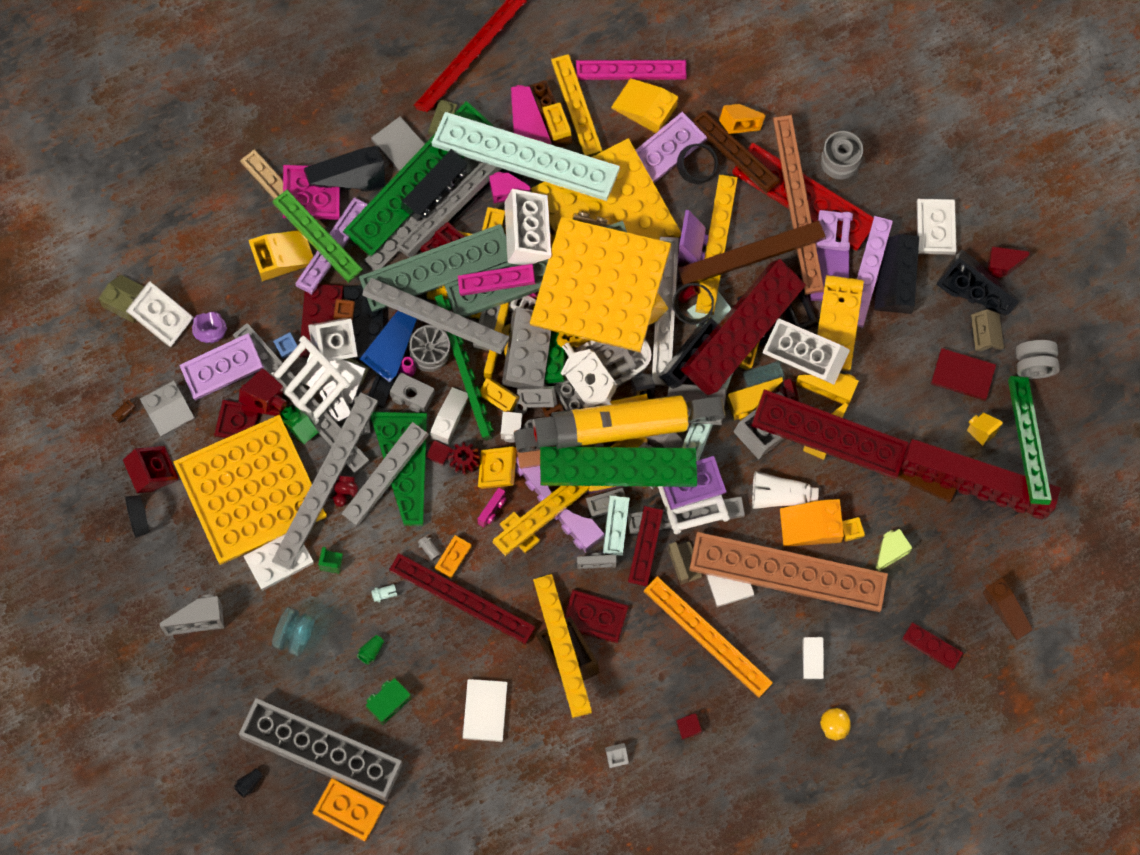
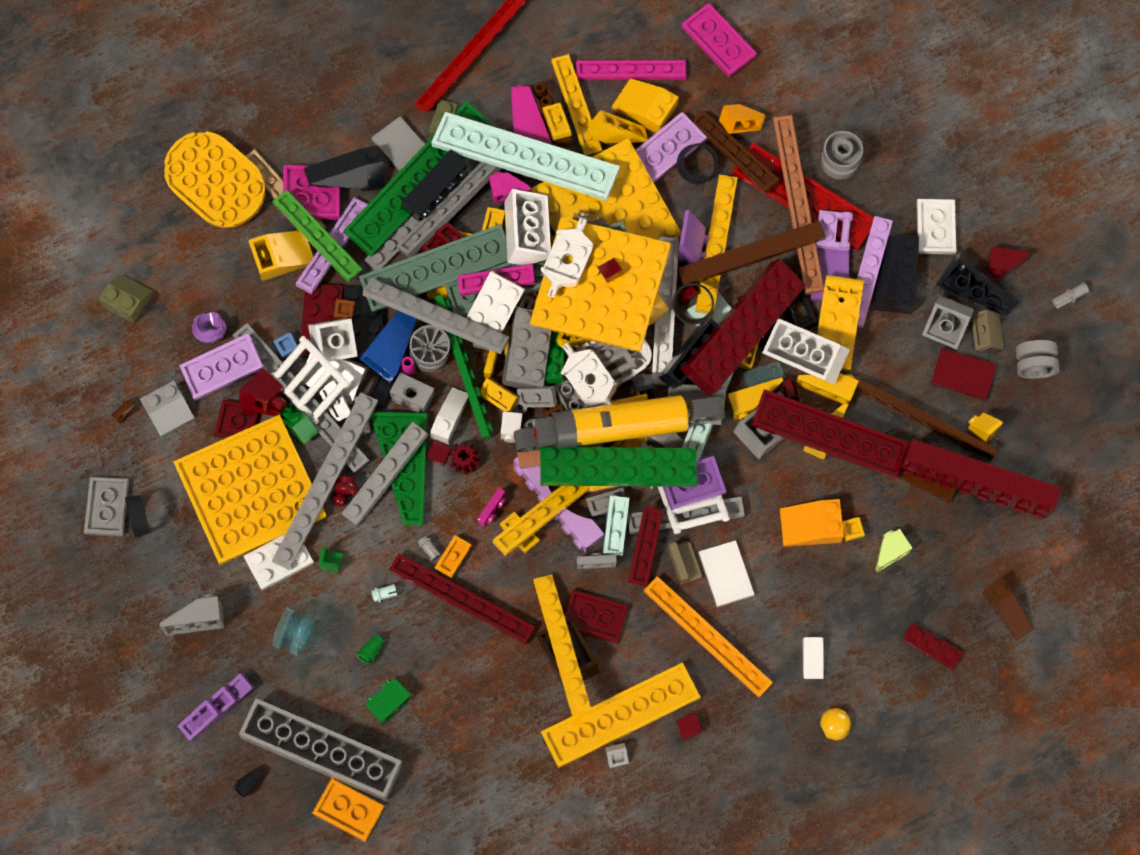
dark red slope [123,446,179,493] -> none
white tile [126,281,194,347] -> none
white tile [463,679,507,742] -> none
yellow tile [478,447,517,489] -> none
nougat plate [689,532,888,612] -> none
white piece [752,471,819,509] -> none
green plate [1008,376,1052,505] -> none
none -> light grey tile [84,477,129,536]
none -> yellow plate [164,132,266,228]
none -> medium lavender slope [178,673,255,741]
none -> white plate [466,271,525,333]
none -> white plate [541,218,594,298]
none -> yellow plate [541,662,700,768]
none -> yellow slope [588,110,648,143]
none -> dark red slope [597,258,624,283]
none -> dark pink plate [681,3,757,78]
none -> reddish brown tile [855,379,998,461]
none -> light grey slope [922,295,974,349]
none -> light grey axle [1052,282,1089,309]

